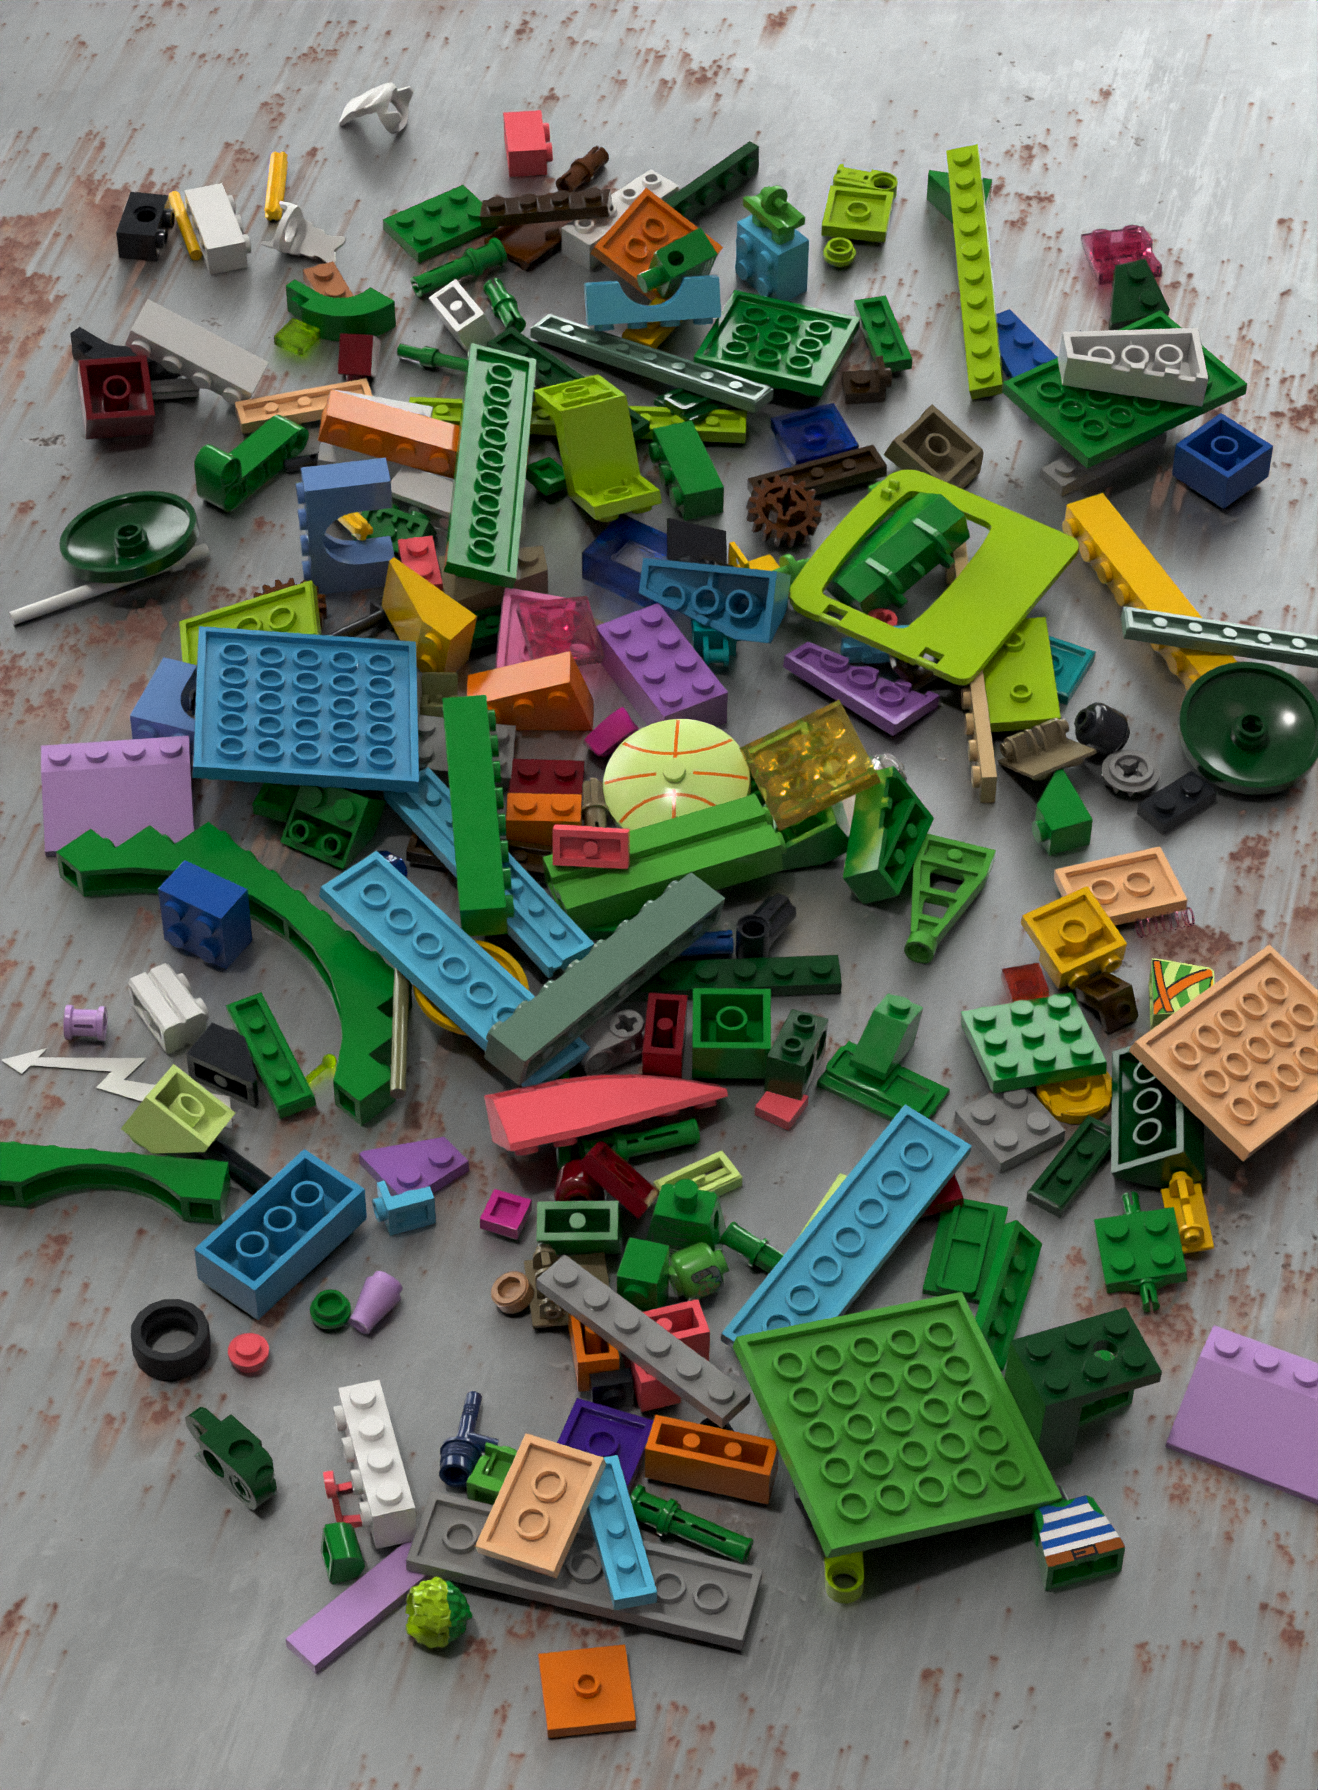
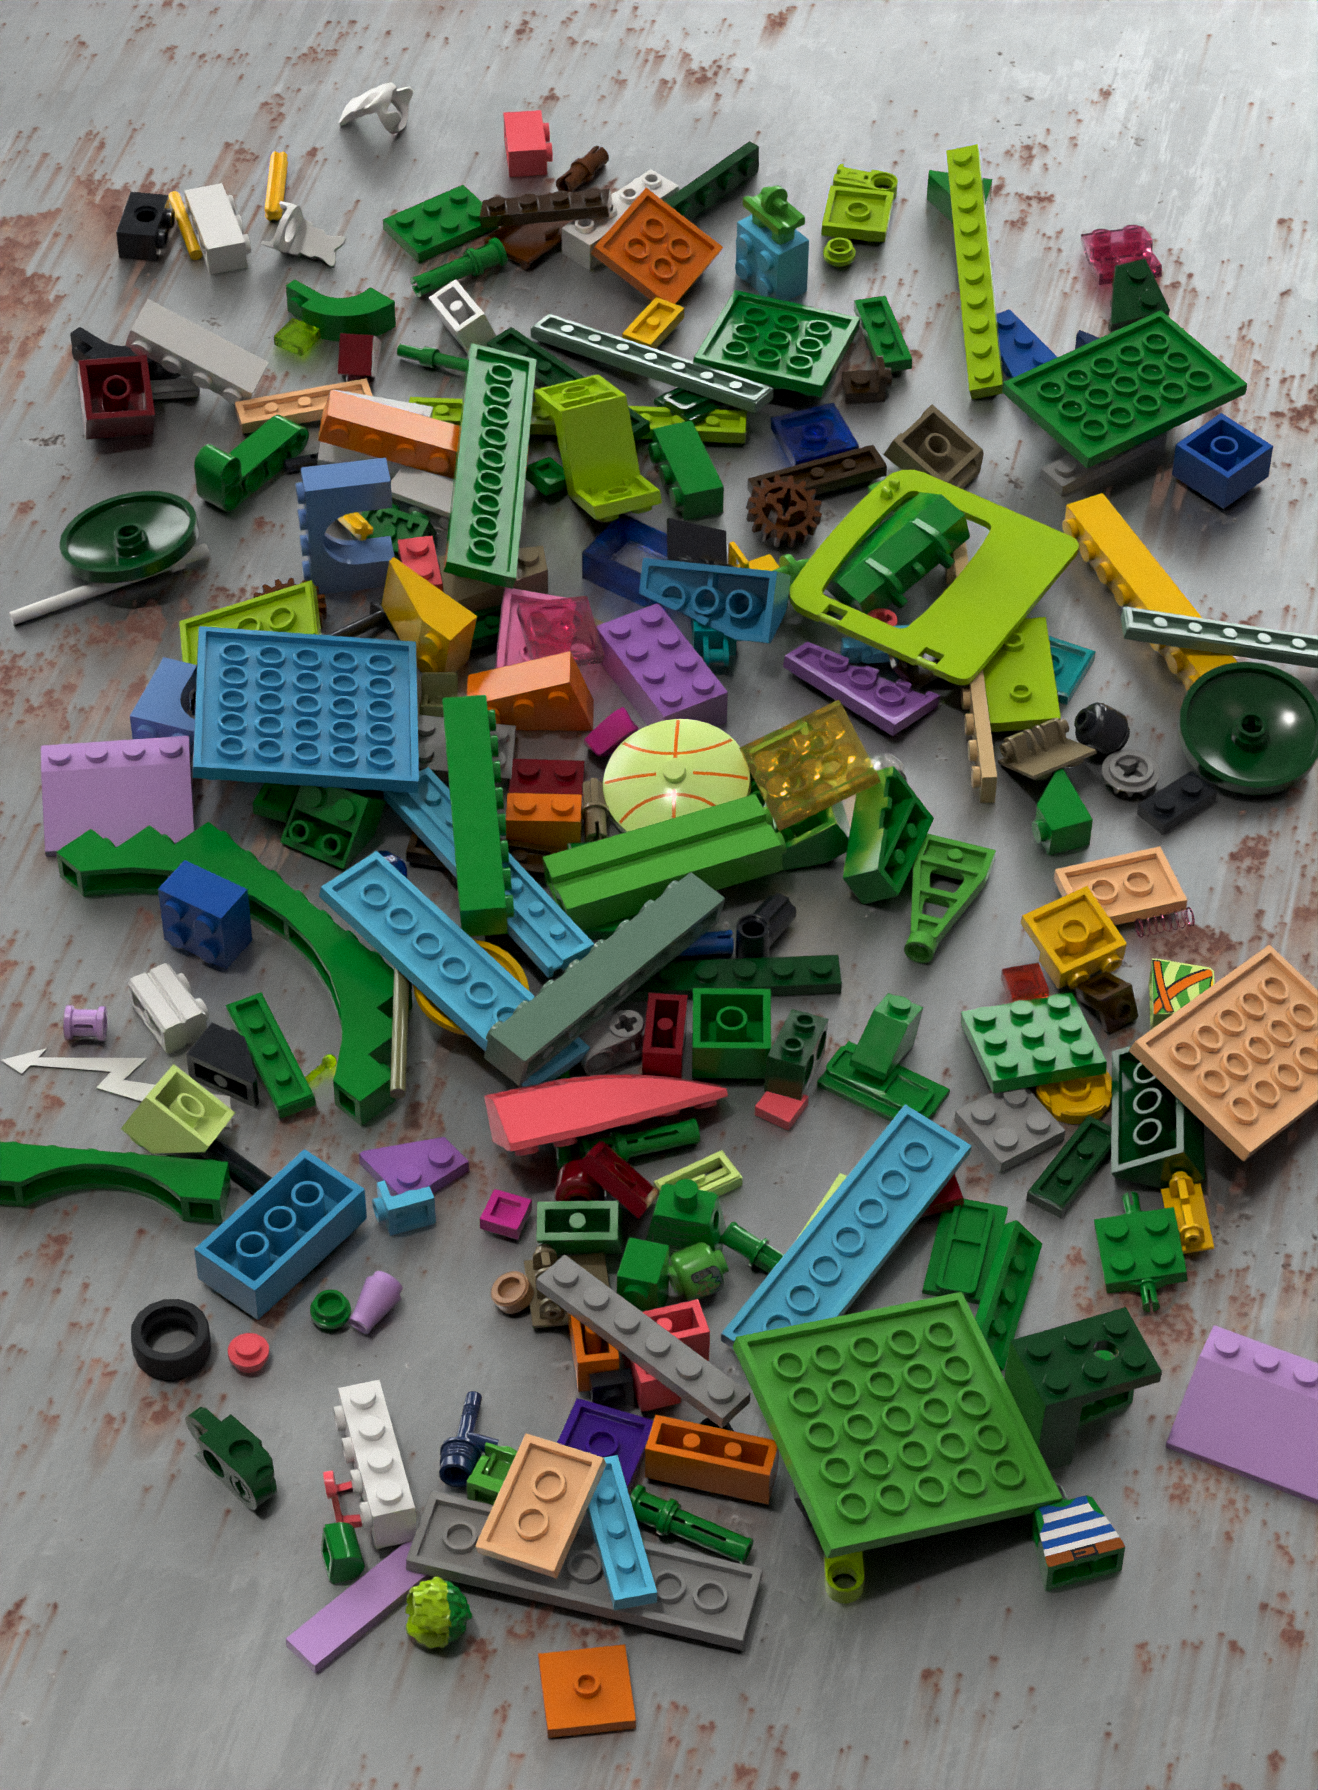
nougat plate [303,261,354,298] -> none
green pin [483,278,526,333] -> none
coral hinge [553,824,630,869] -> none
medium azure arch [584,275,721,331] -> none
green torso [637,227,718,299] -> none
white wedge [1058,328,1208,407] -> none

